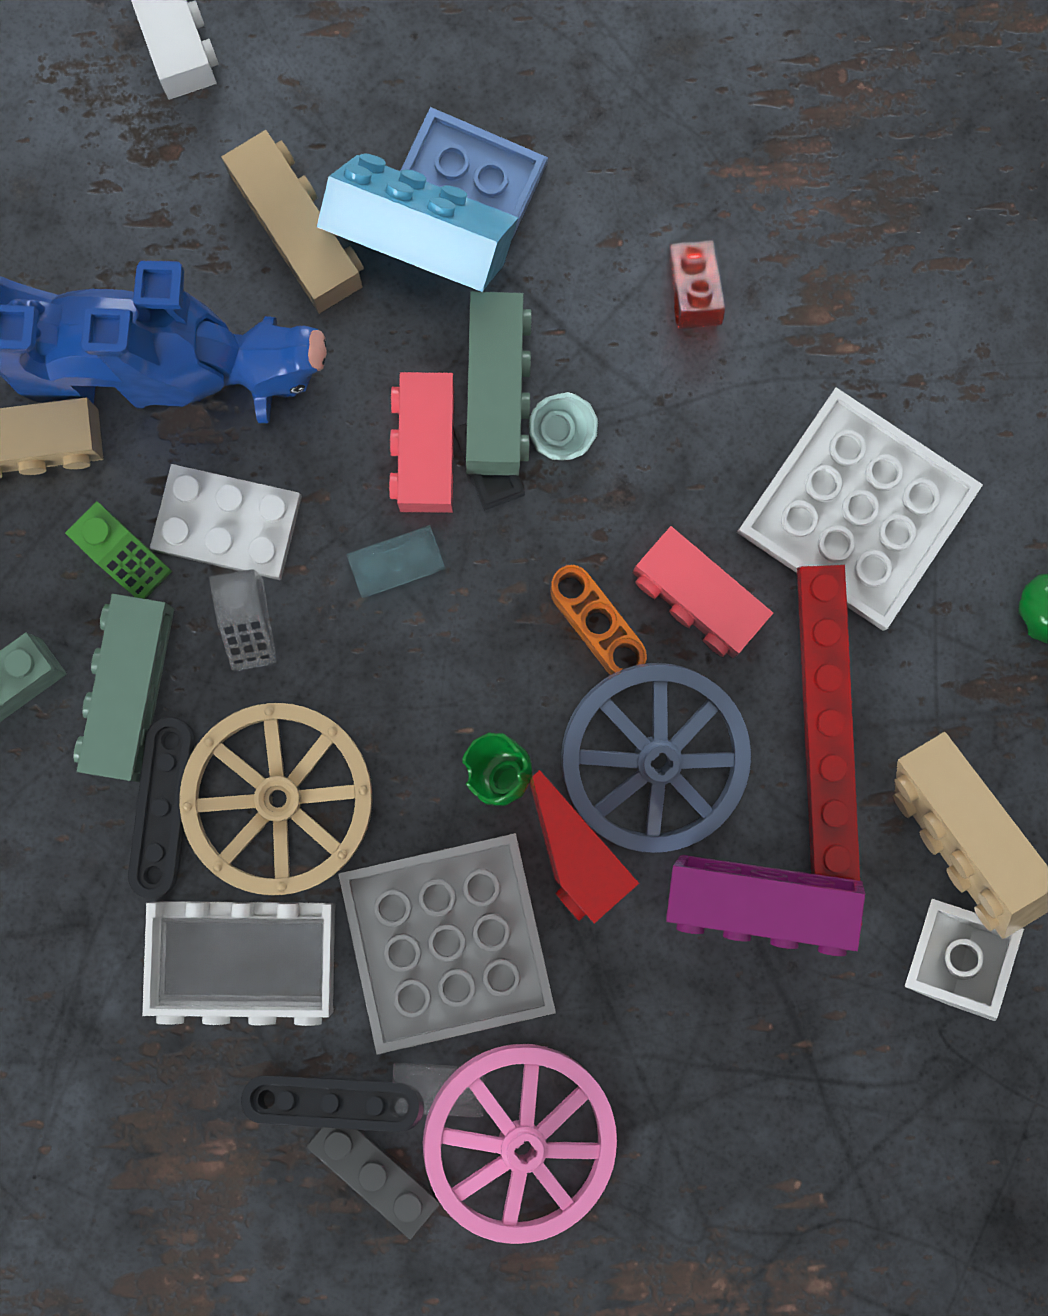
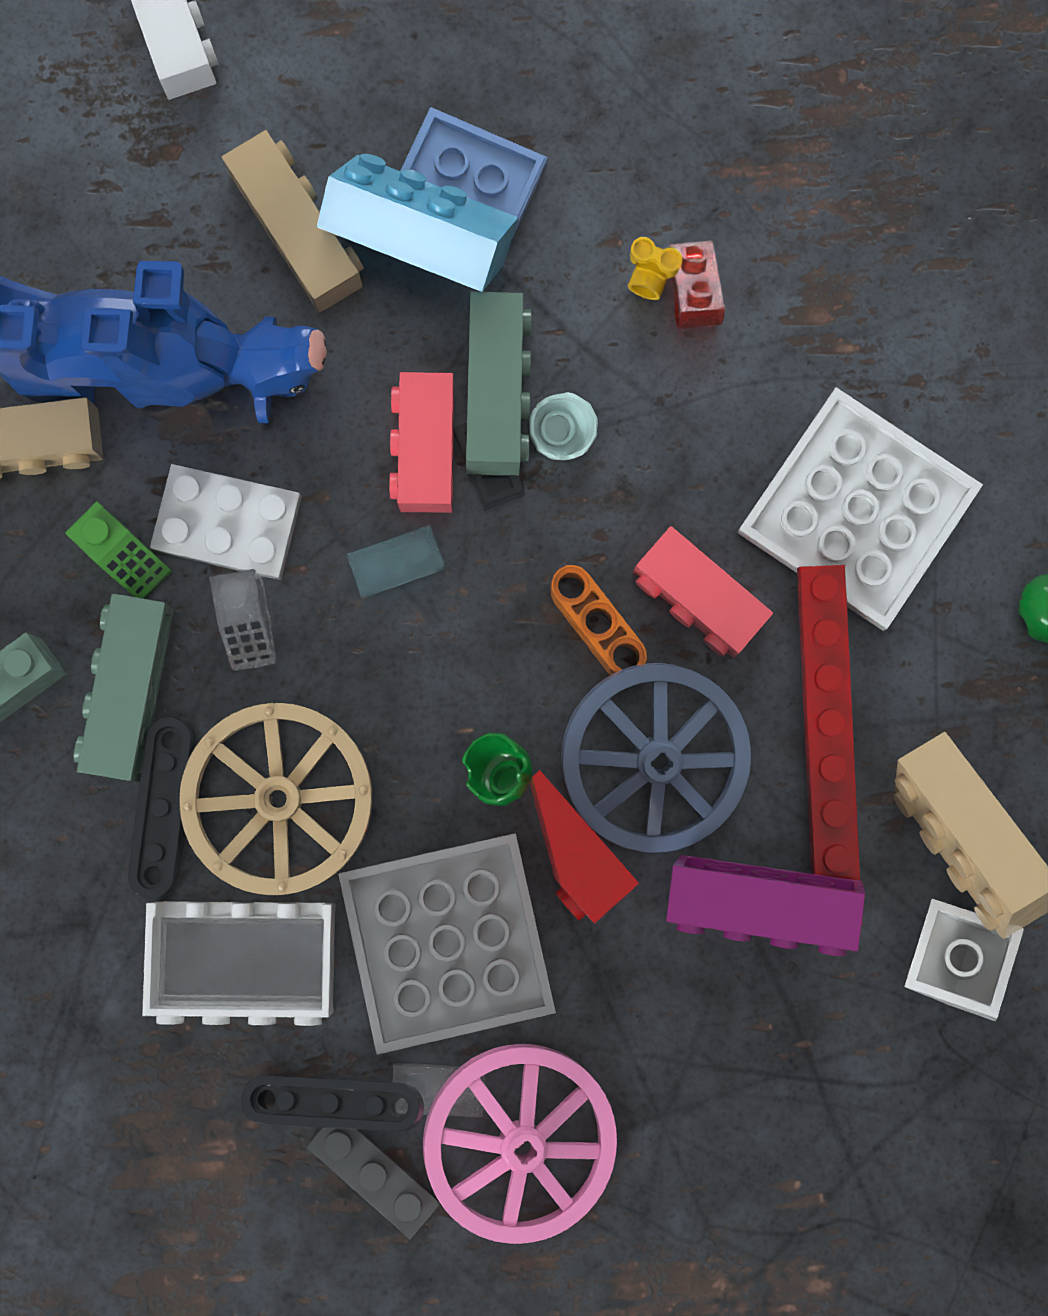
none -> yellow plate [628,237,682,300]

